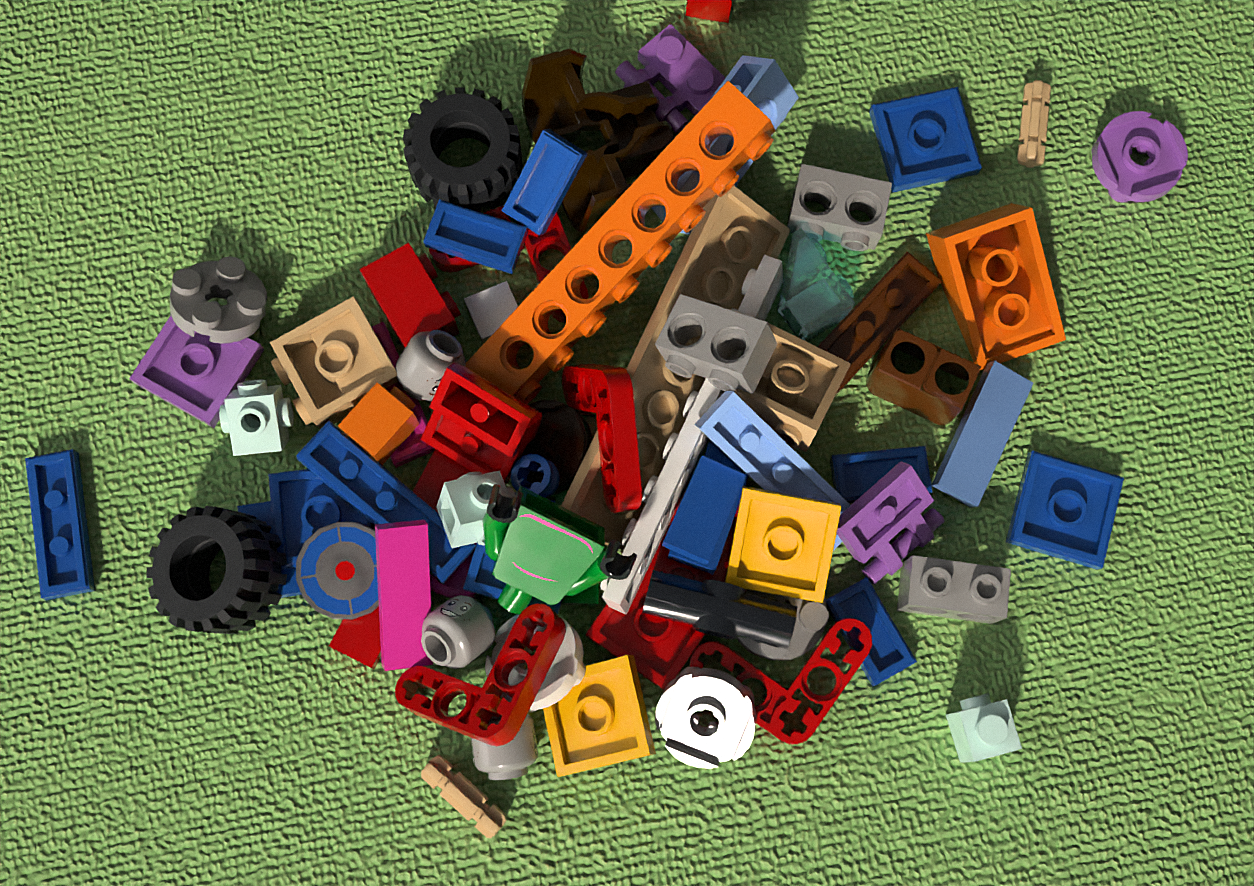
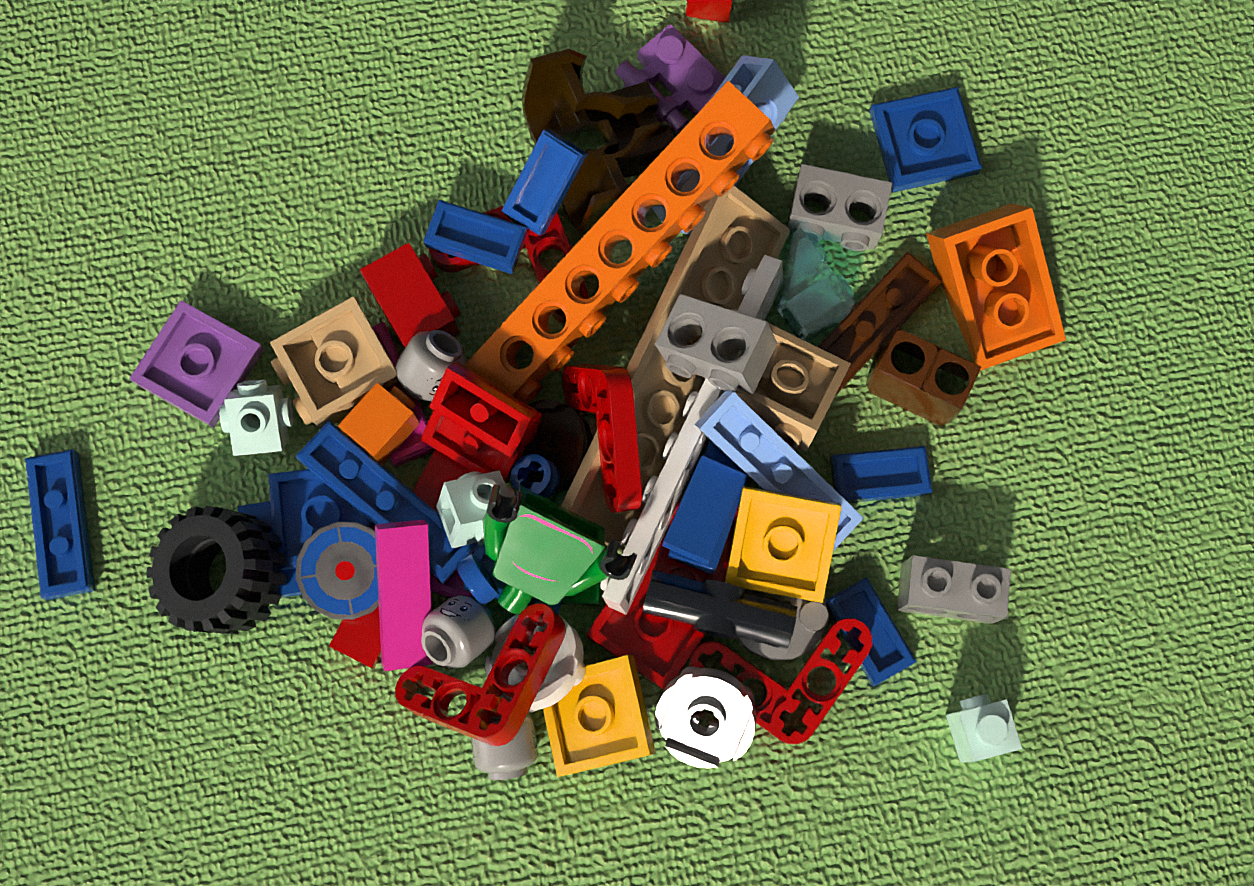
light grey plate [170,257,267,344] -> none
black tyre [403,87,522,213] -> none
tan axle [421,755,508,838] -> none
white tile [464,281,518,344] -> none
medium lavender plate [837,461,945,584] -> none
medium blue tile [931,360,1033,508] -> none
blue tile [1006,451,1124,570] -> none
tan axle [1017,80,1051,168] -> none
medium lavender plate [1091,111,1188,203] -> none
none -> blue tile [457,553,500,604]

